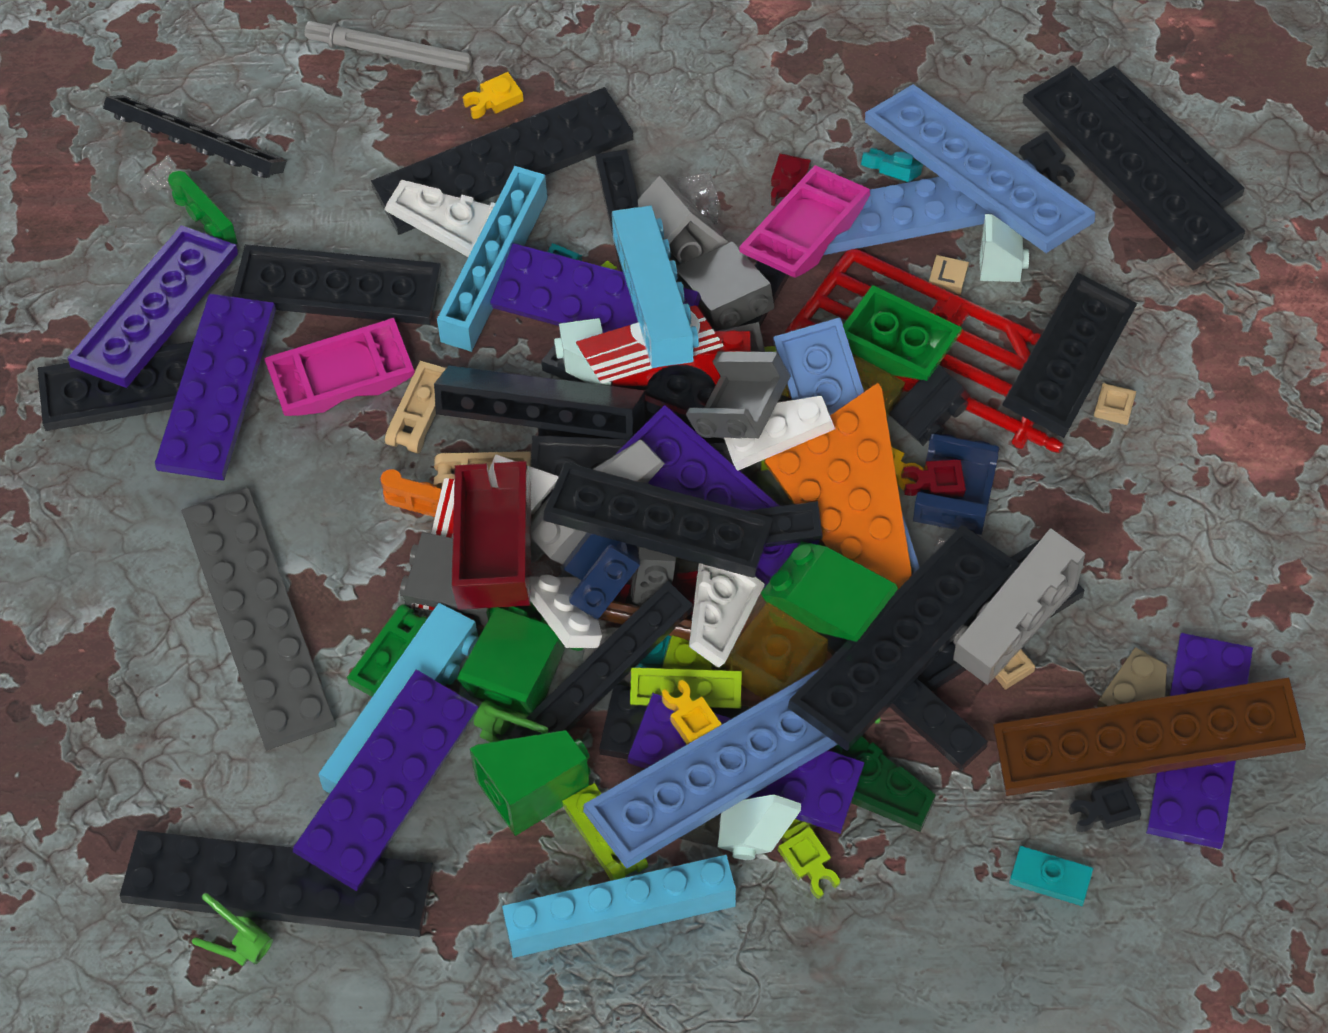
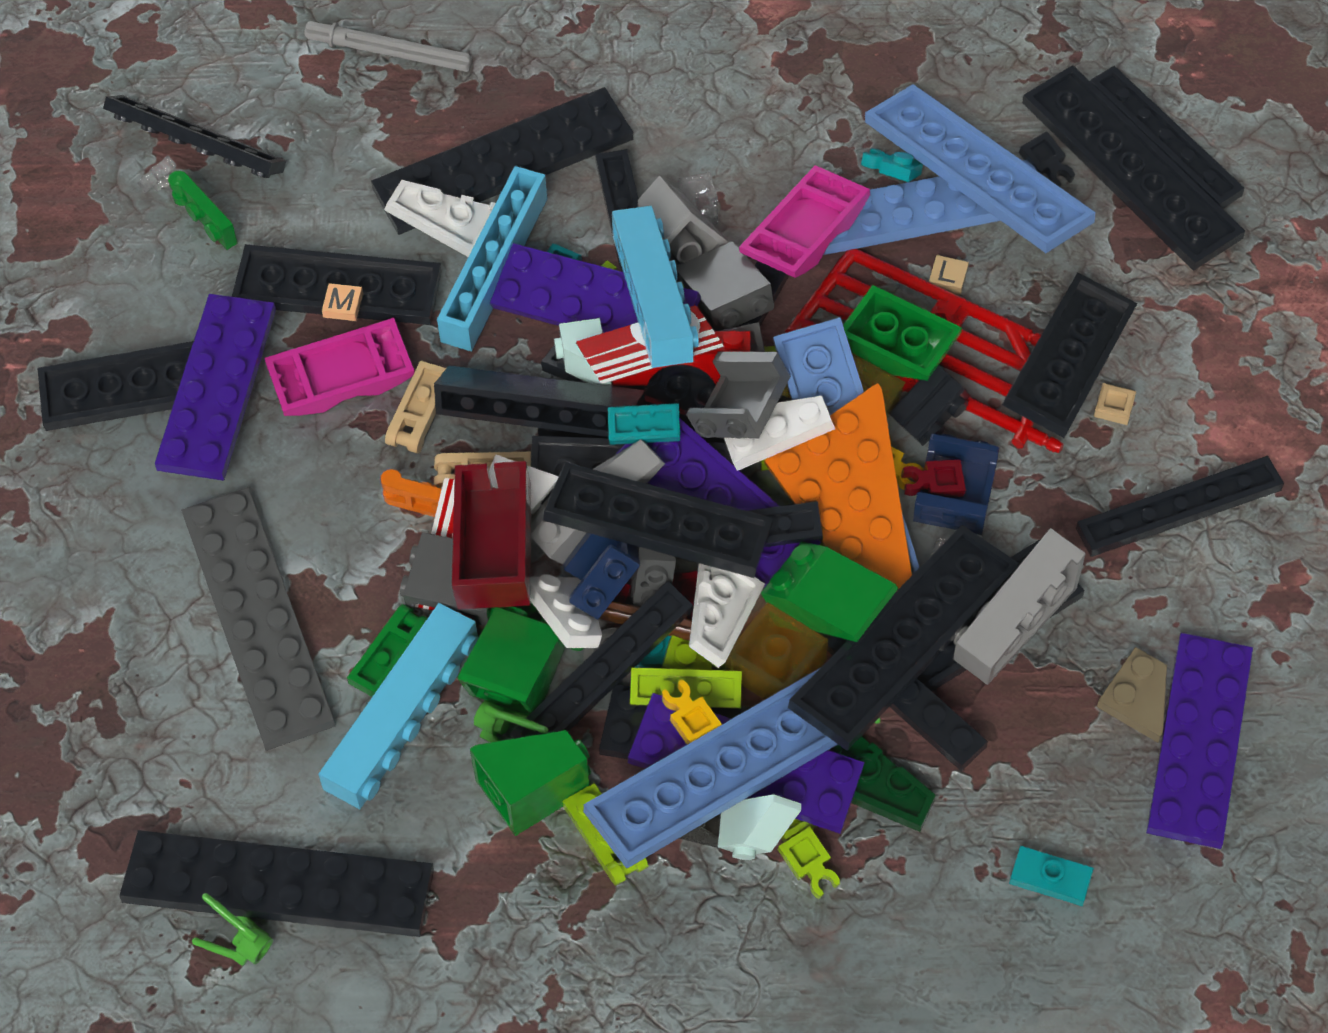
dark purple plate [67,225,238,388] -> none
dark purple plate [293,669,479,891] -> none
yellow plate [463,72,524,119] -> none
medium azure brick [502,855,736,958] -> none
dark red plate [771,153,811,206] -> none
light aqua slope [979,214,1029,282] -> none
reddish brown plate [993,677,1306,796] -> none
tan tile [995,649,1035,690] -> none
black plate [1069,781,1141,832] -> none
none -> light nougat tile [322,283,363,321]
none -> teal plate [608,404,680,445]
none -> black plate [1076,456,1284,557]

